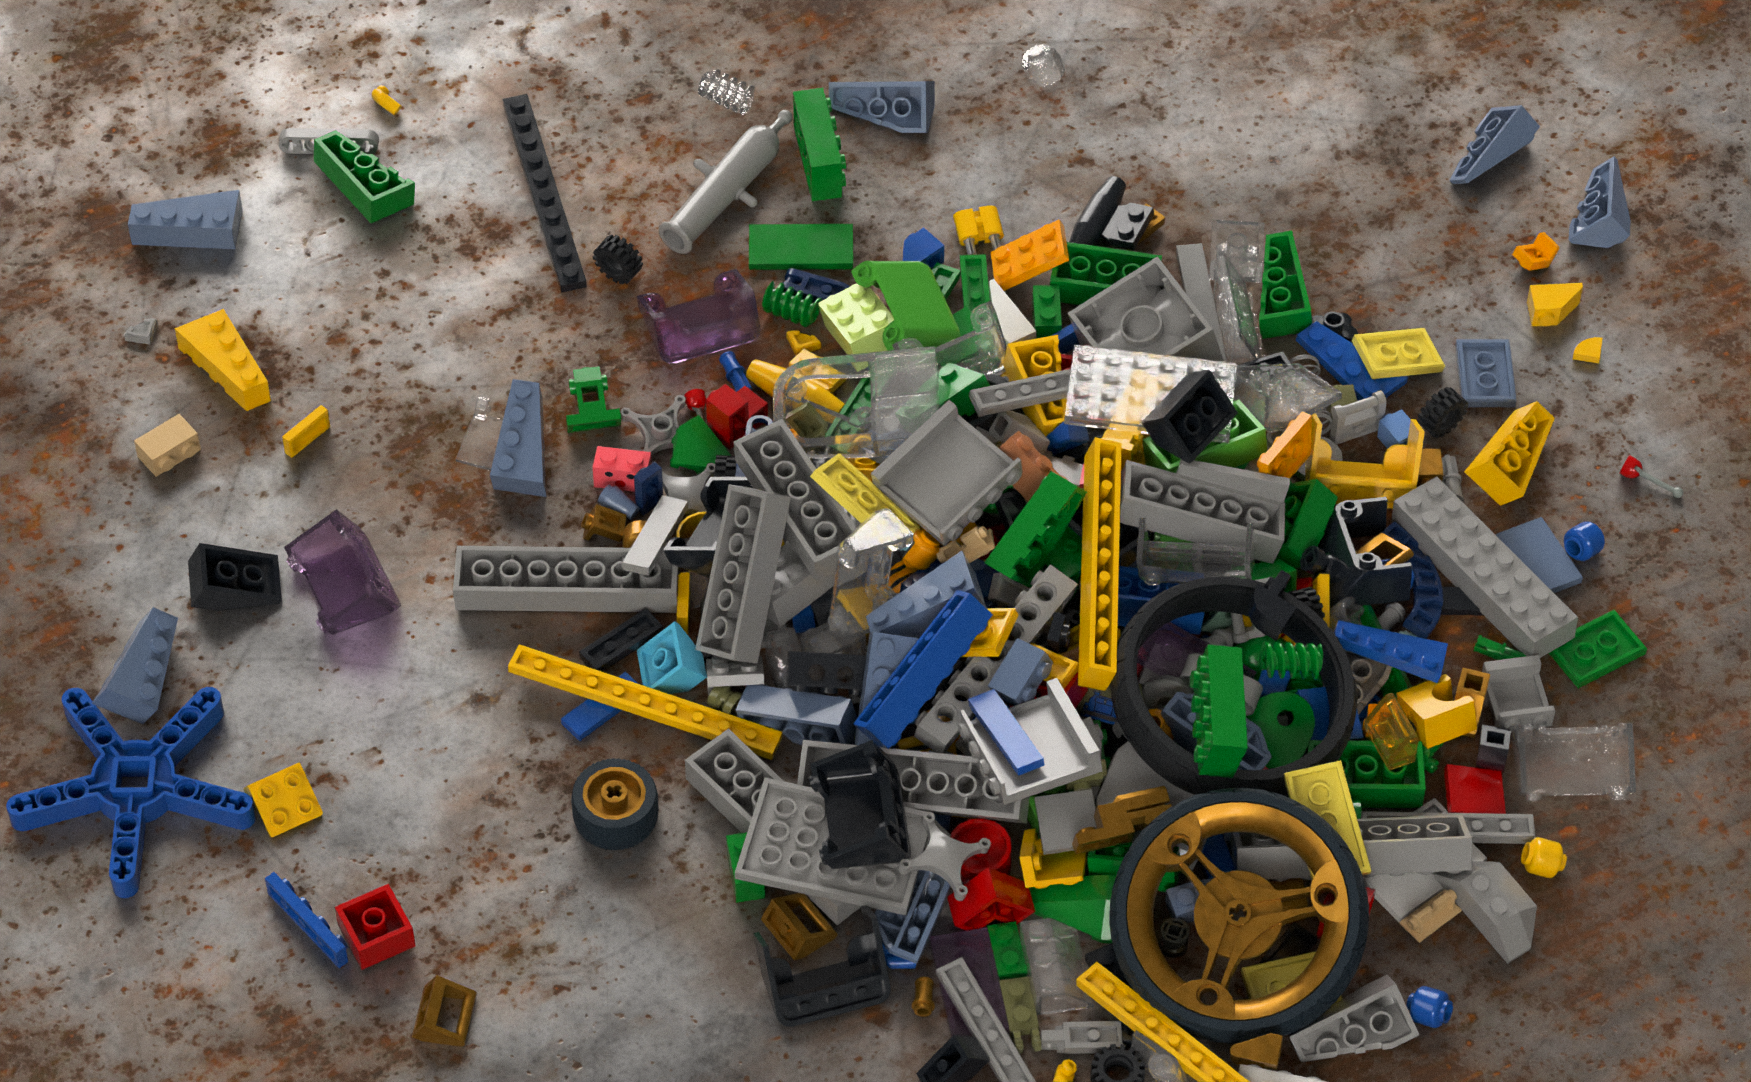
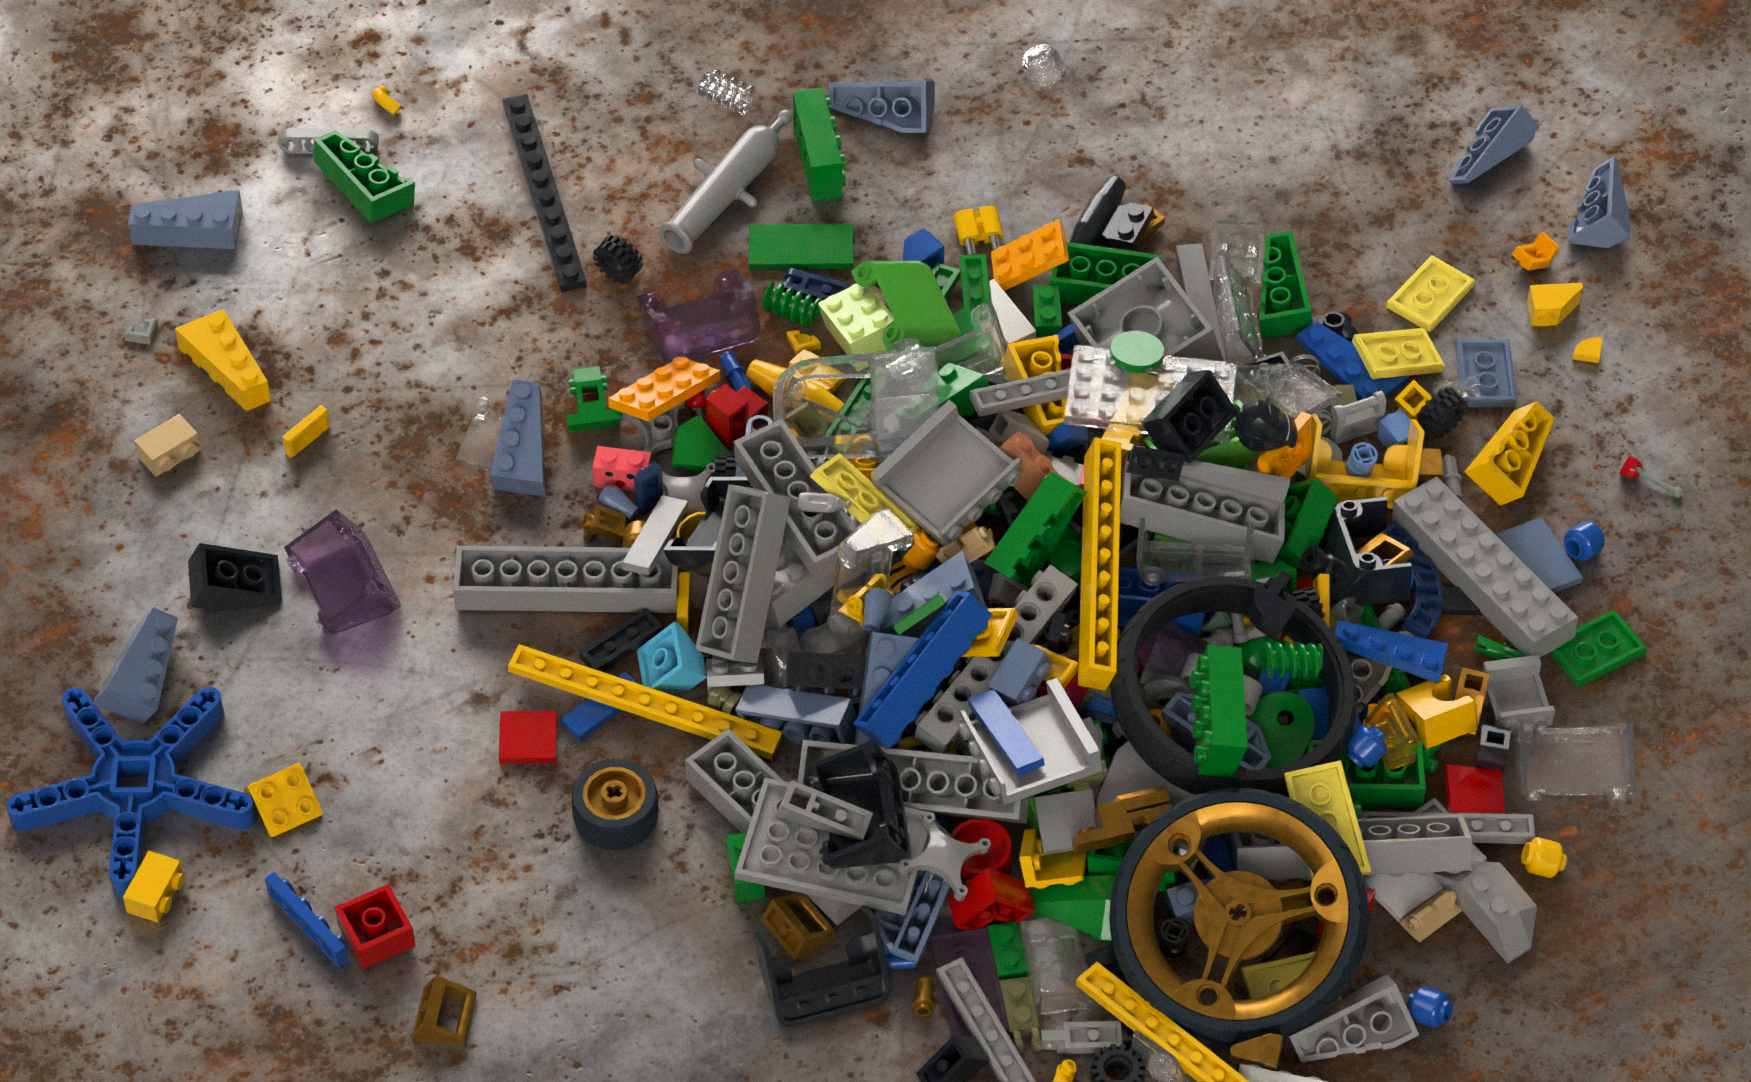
none -> yellow brick [123,851,185,923]
none -> red tile [499,710,557,764]
none -> light orange plate [608,357,721,422]
none -> light grey slope [776,780,873,841]
none -> light grey piece [798,492,852,513]
none -> yellow hinge [839,573,893,623]
none -> sand blue cone [863,588,892,632]
none -> clear cone [885,343,928,379]
none -> green tile [893,593,948,635]
none -> tile [1109,331,1164,373]
none -> black hinge [1124,445,1185,481]
none -> black helmet [1233,399,1298,452]
none -> medium blue wheel [1345,442,1378,477]
none -> blue head [1345,725,1388,768]
none -> light yellow tile [1386,255,1475,333]
none -> yellow brick [1395,380,1432,422]
none -> clear plate [1433,375,1481,397]

